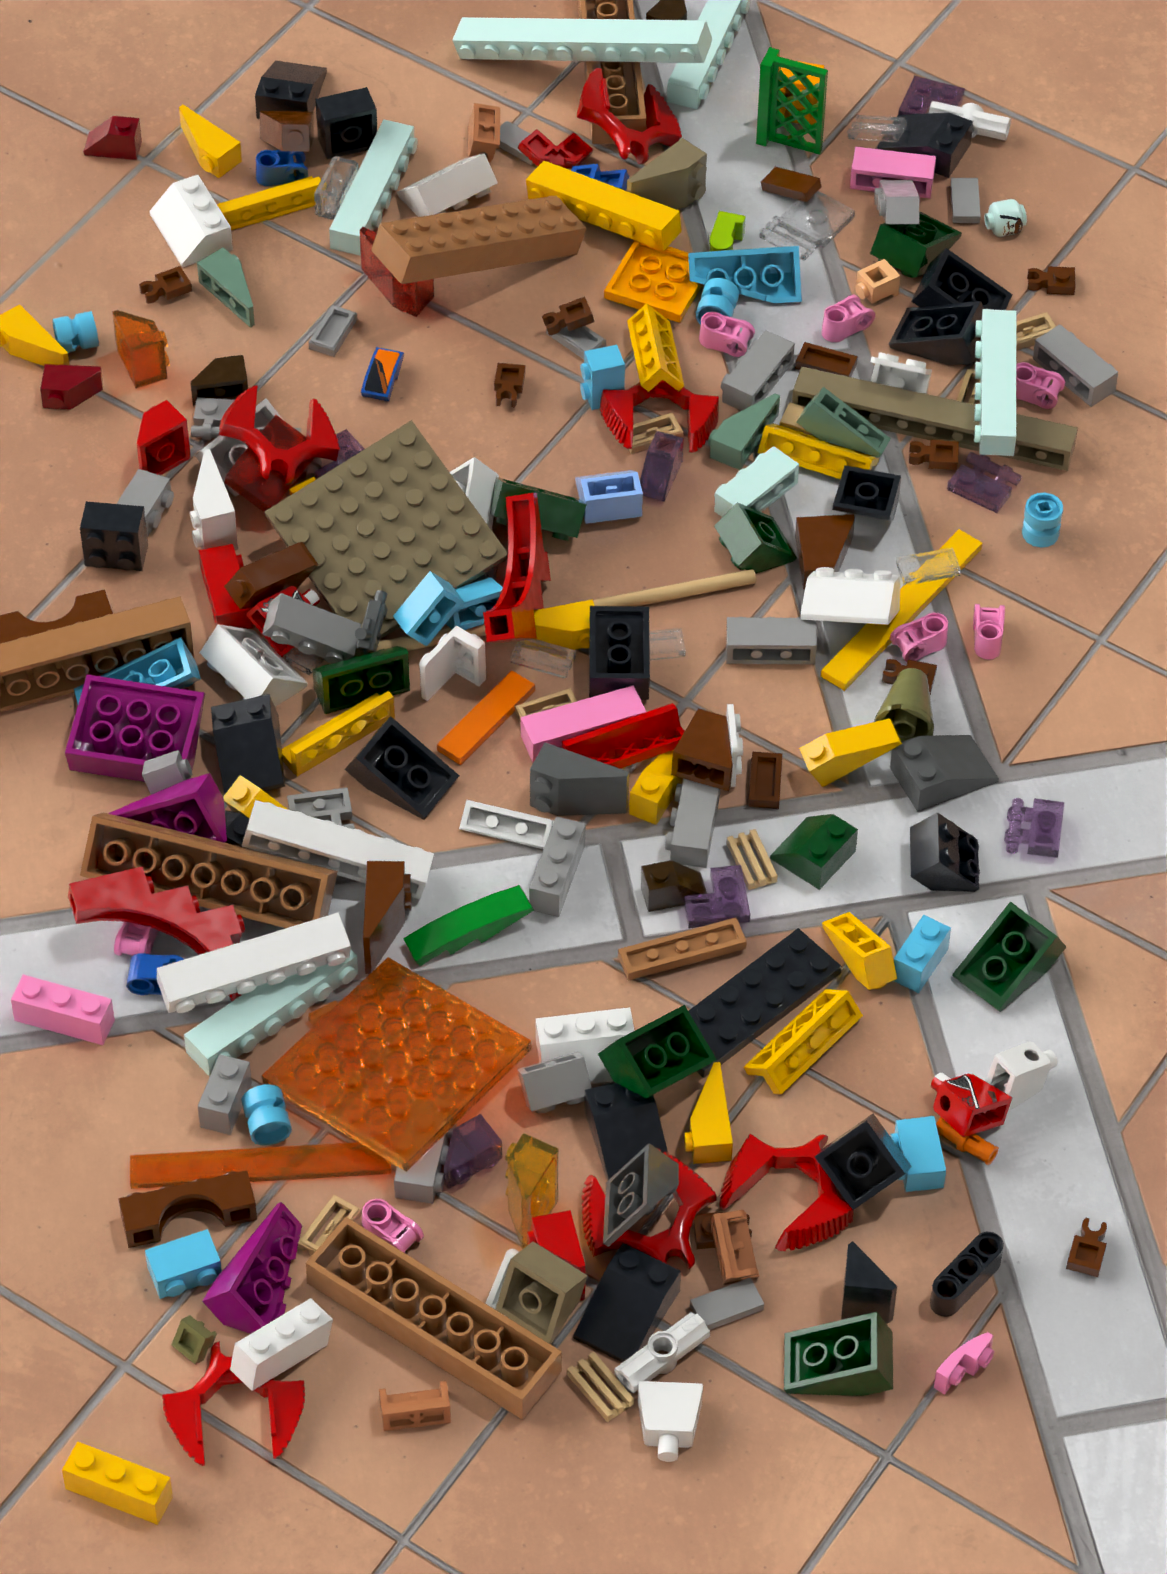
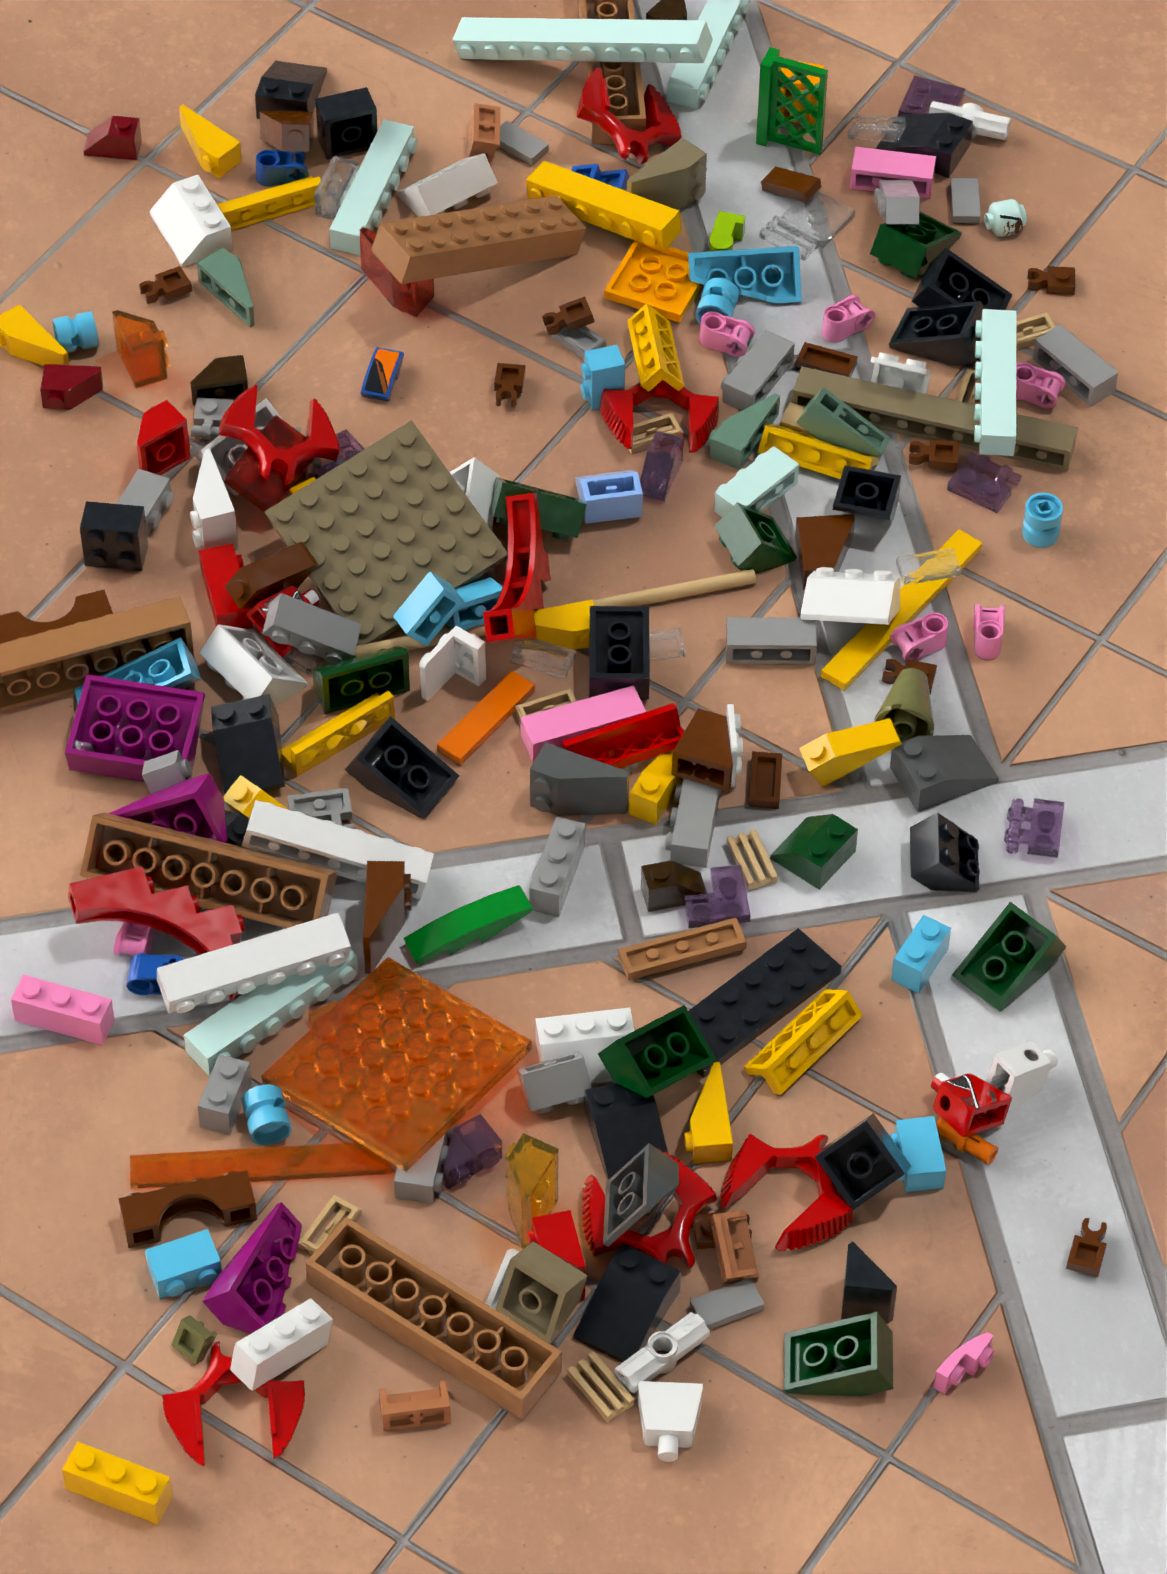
light grey tile [308,305,358,357] -> none
dark grey piece [355,590,388,655] -> none
bright pink piece [362,1199,424,1253] -> none
white slope [459,800,554,850] -> none
red tile [518,129,593,169] -> none
yellow slope [822,912,897,990] -> none
light nougat brick [855,259,900,304] -> none
black beam [930,1231,1004,1317] -> none

